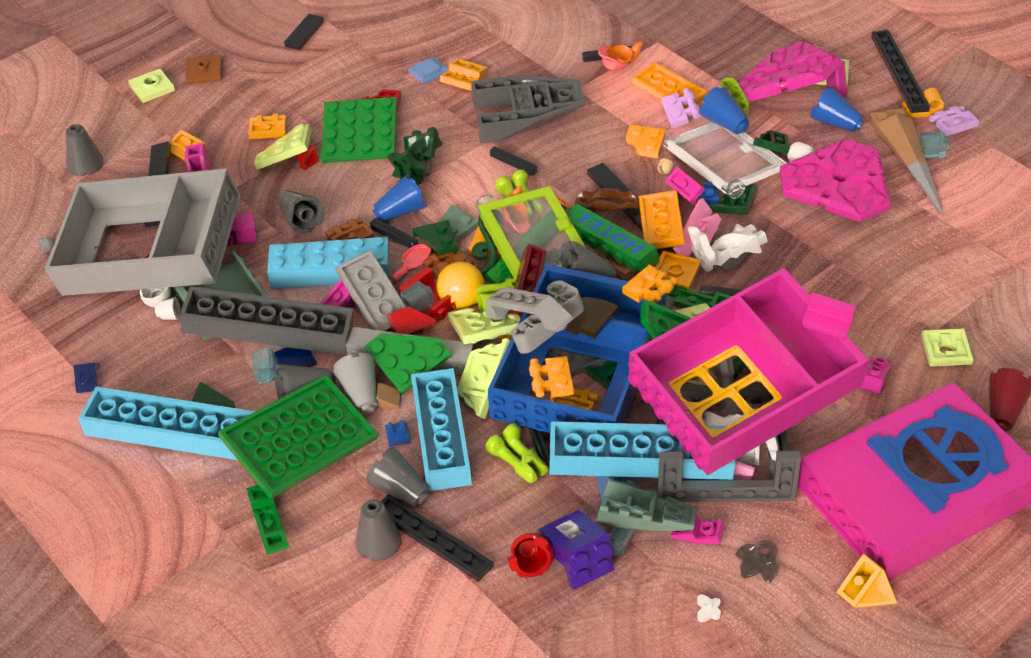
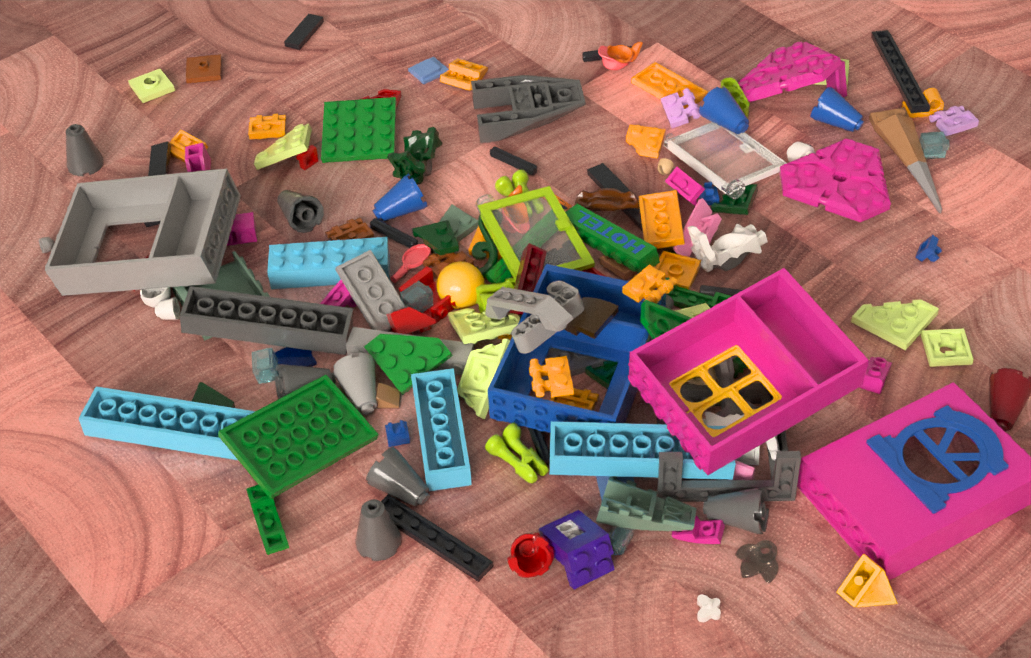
clear blue bracket [73,363,100,393] -> none
dark grey cone [559,241,616,278] -> none
dark green wing [753,130,790,154] -> none
dark pink panel [802,292,856,340] -> none
none -> dark grey cone [703,488,769,534]
none -> yellowish green plate [851,299,939,350]
none -> blue tile [915,235,942,262]

